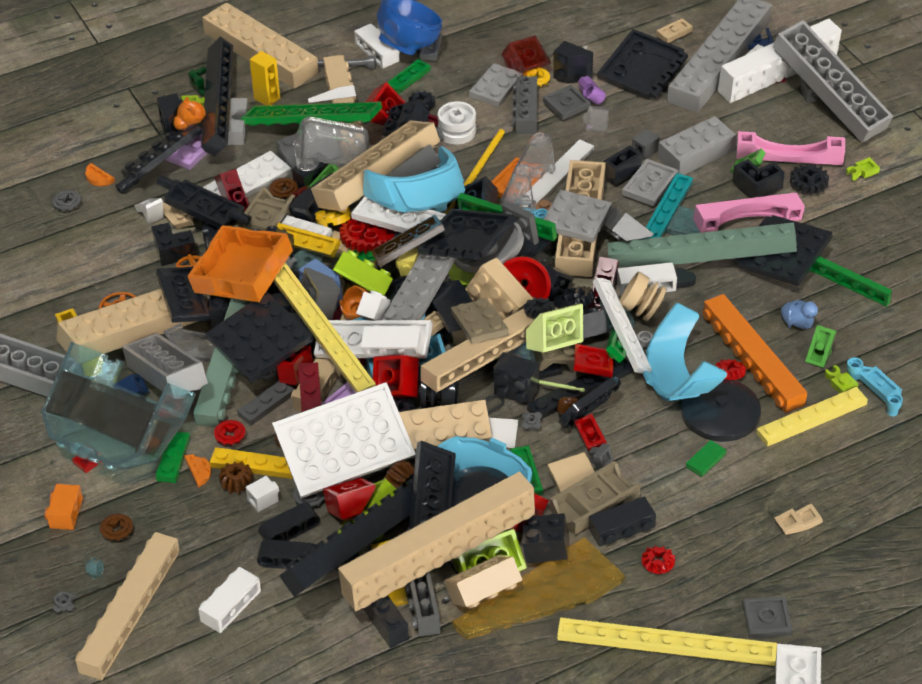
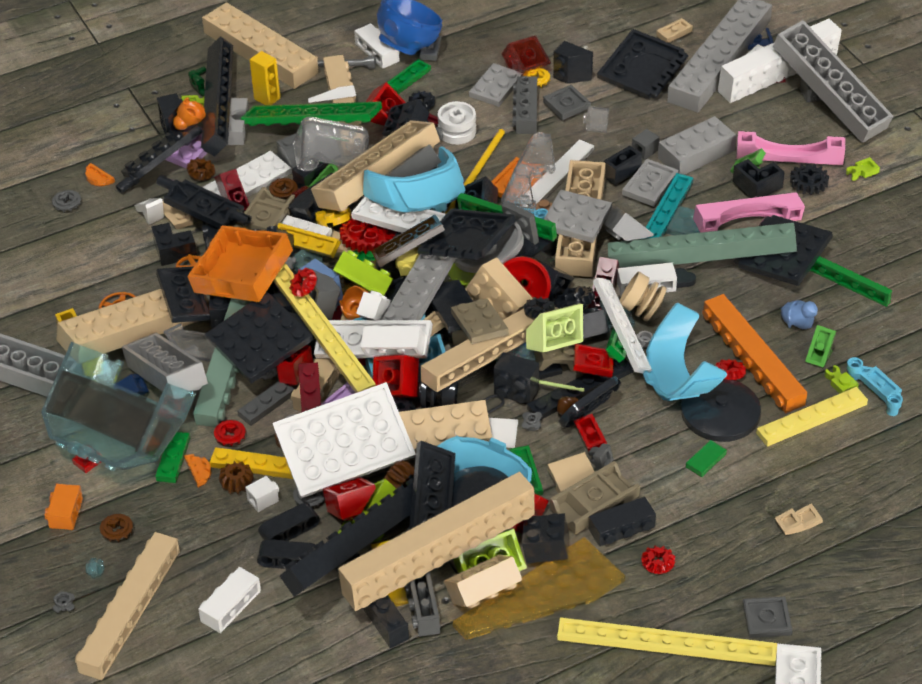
medium lavender piece [578,76,606,105] -> none
none -> reddish brown gear [187,157,215,180]
none -> red gear [289,267,317,297]

